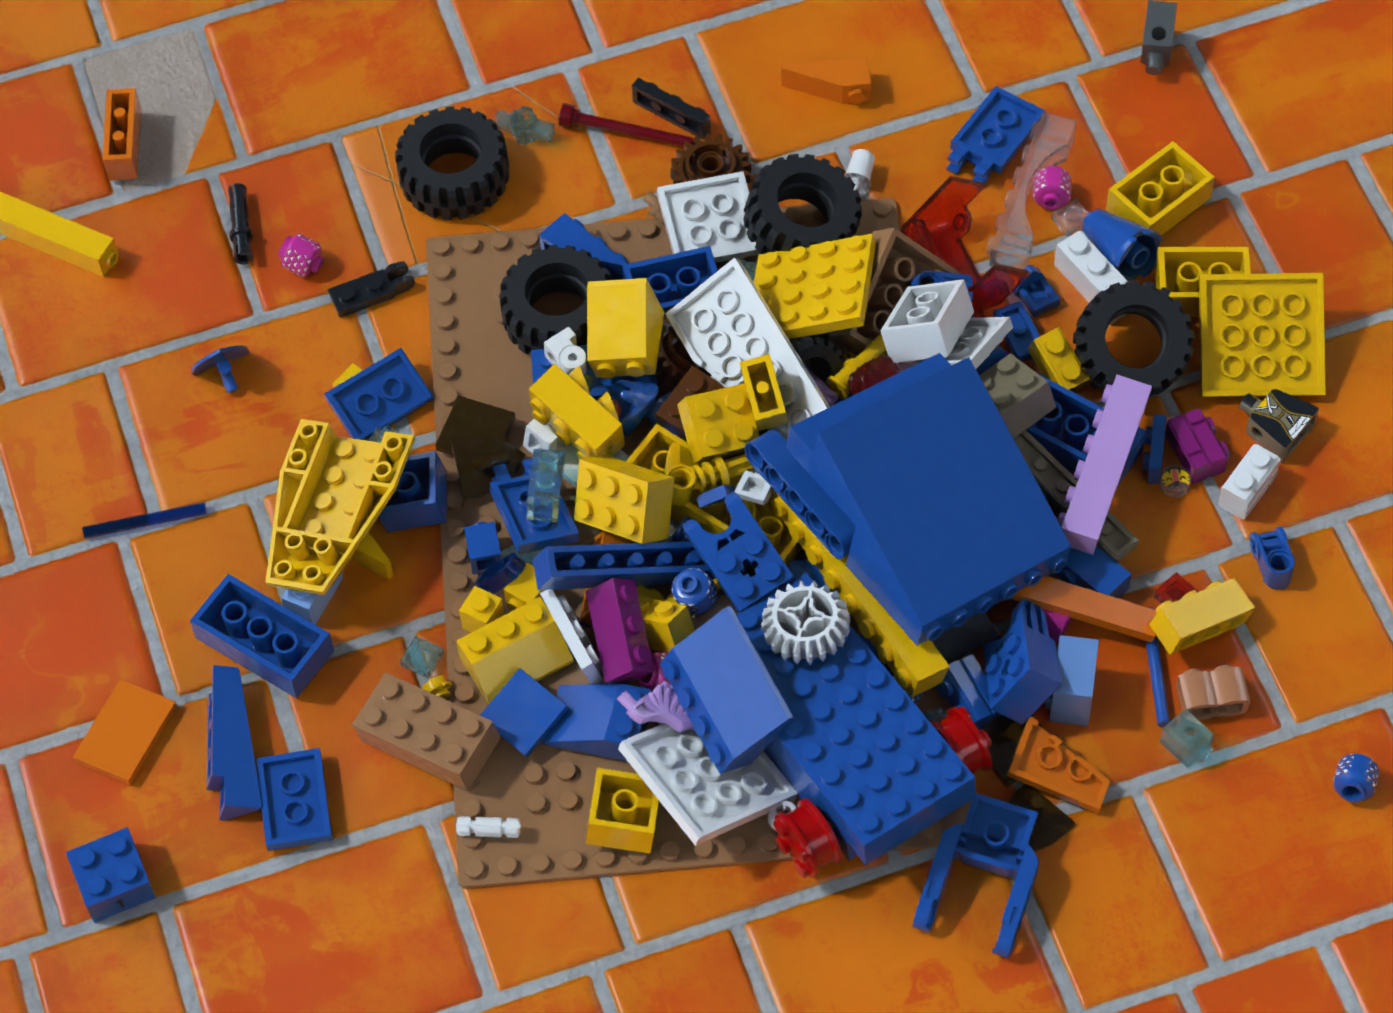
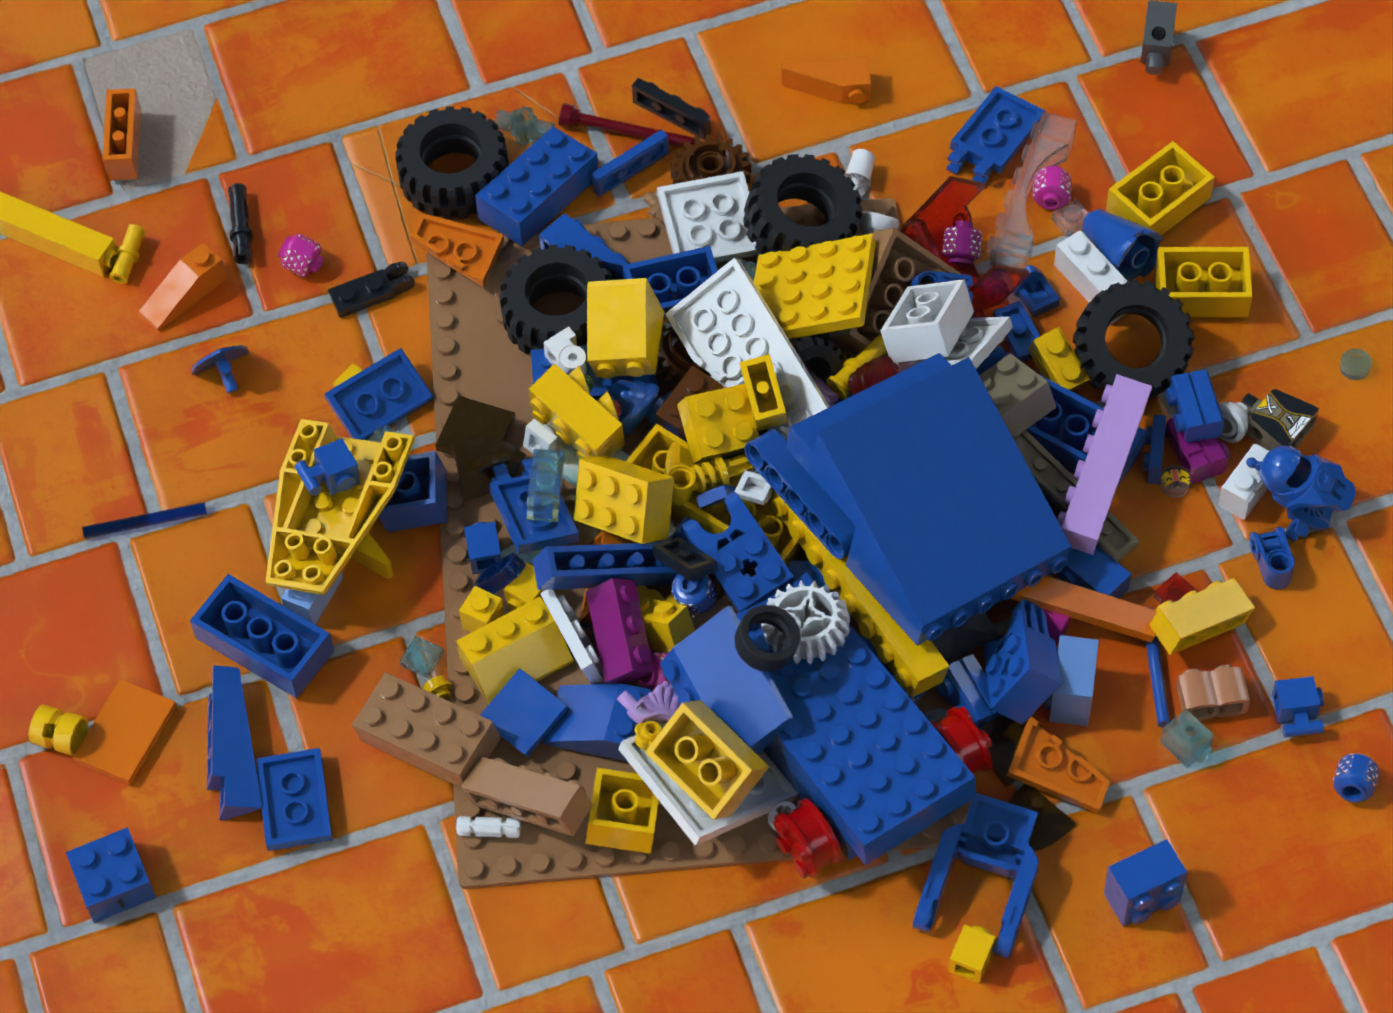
yellow plate [1199,273,1326,397] -> none
none -> yellow wheel [28,704,88,756]
none -> yellow pin [110,224,146,284]
none -> orange slope [139,242,227,332]
none -> blue brick [295,438,360,496]
none -> orange wing [410,213,504,288]
none -> medium nougat brick [461,756,594,836]
none -> blue brick [475,127,599,246]
none -> blue tile [591,129,669,197]
none -> yellow plate [634,721,662,751]
none -> yellow brick [645,700,769,820]
none -> black plate [653,537,717,581]
none -> black tyre [734,605,801,672]
none -> white brick [859,211,900,235]
none -> magenta head [942,221,983,266]
none -> yellow brick [948,924,996,984]
none -> blue brick [1103,839,1187,926]
none -> blue brick [1166,369,1224,443]
none -> white brick [1219,402,1249,443]
none -> blue helmet [1246,445,1356,542]
none -> blue brick [1271,676,1324,738]
none -> clear light blue tile [1340,349,1372,380]

